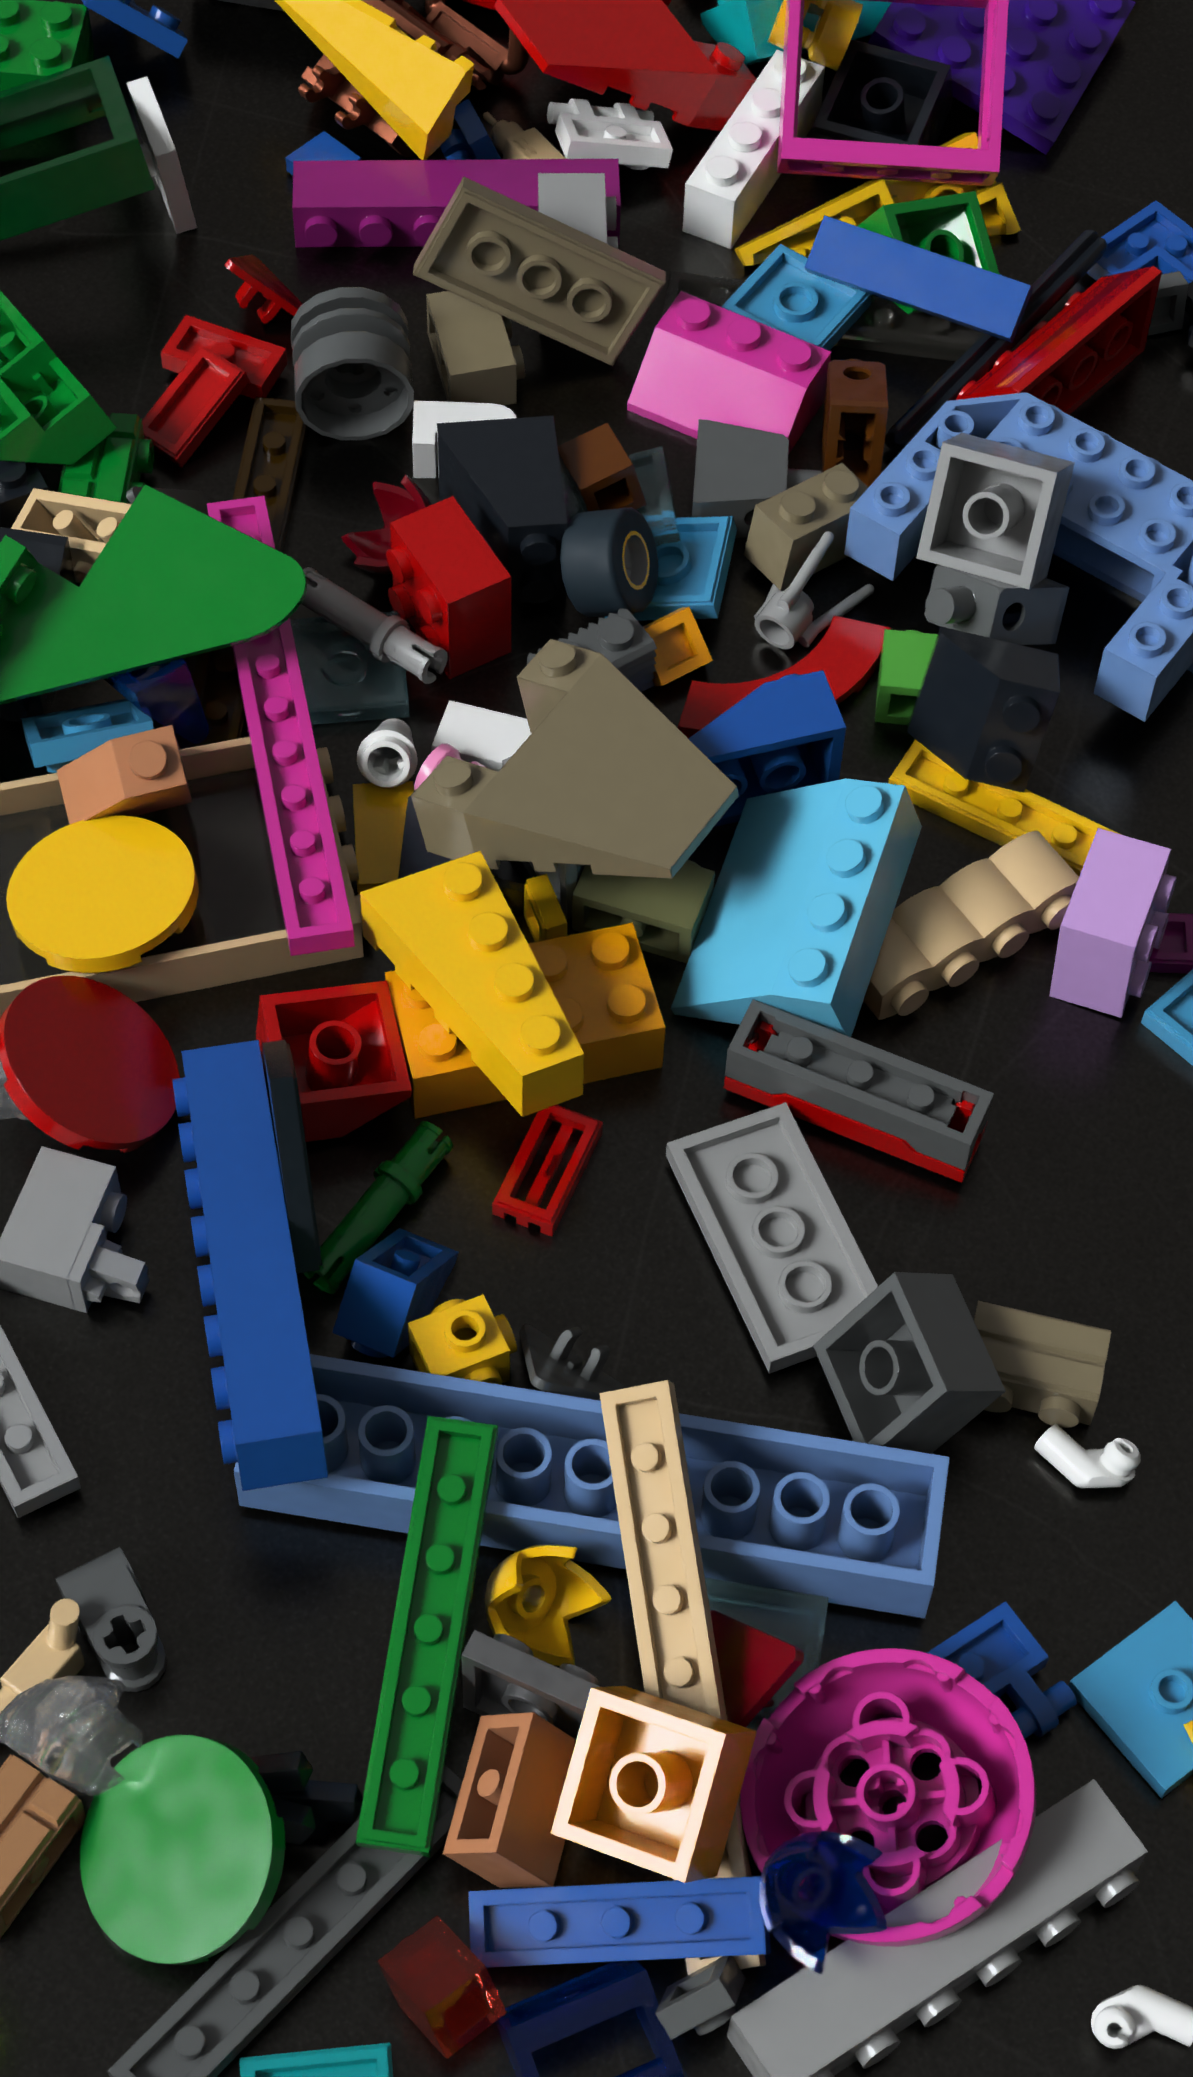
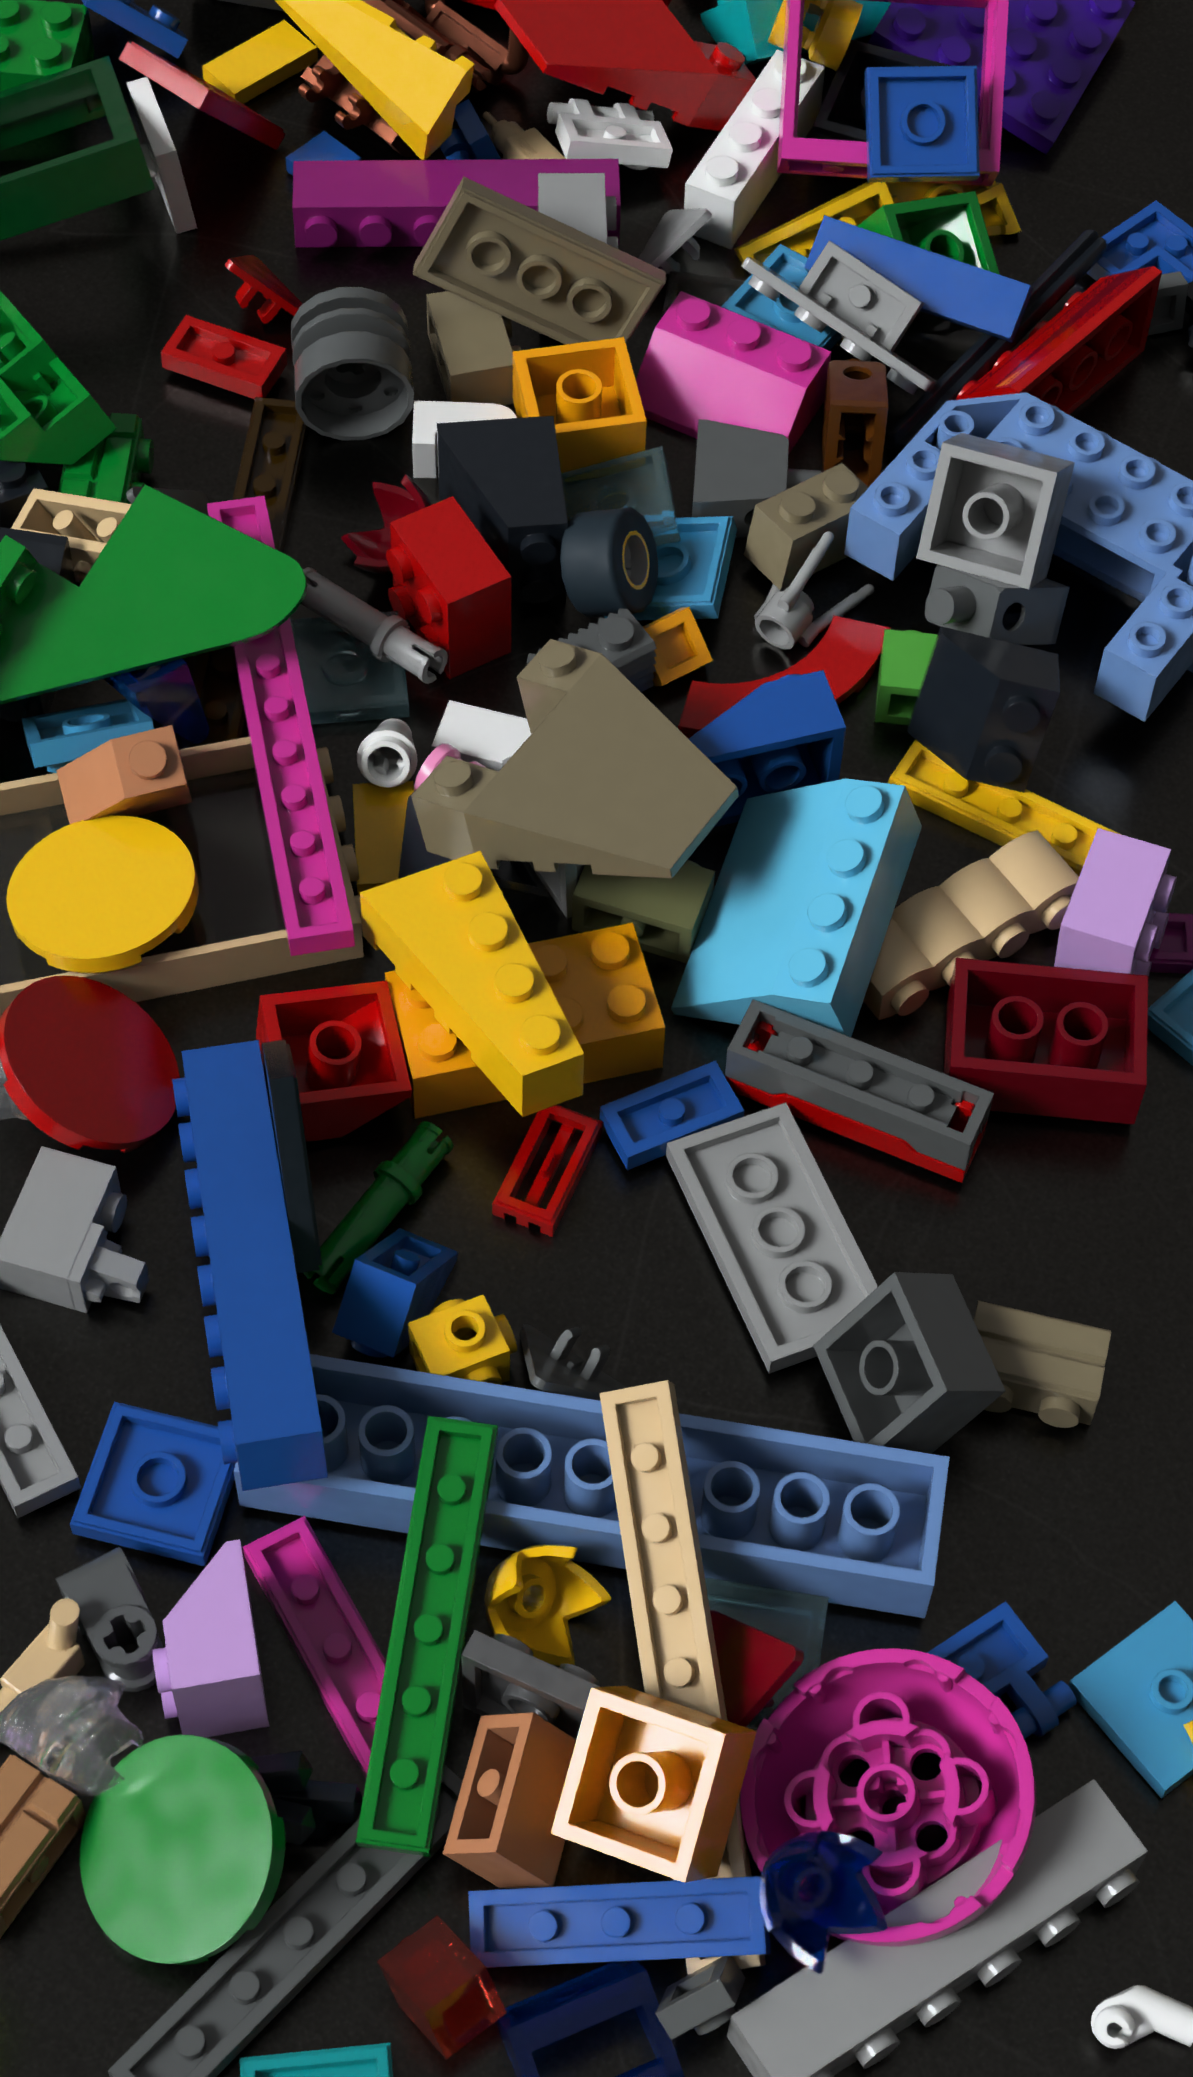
red tile [142,344,250,468] -> none
yellow tile [524,874,567,942] -> none
reddish brown brick [558,423,647,512] -> none
white arm [1034,1424,1141,1488] -> none
none -> blue plate [70,1402,236,1567]
none -> red tile [119,41,286,150]
none -> lavender slope [152,1539,269,1738]
none -> yellow tile [202,20,318,104]
none -> dark pink tile [243,1516,386,1779]
none -> light orange brick [512,337,647,479]
none -> blue plate [599,1060,744,1170]
none -> light grey piece [638,208,712,278]
none -> light grey bracket [741,241,937,395]
none -> blue plate [865,66,980,183]
none -> dark red brick [944,958,1148,1124]

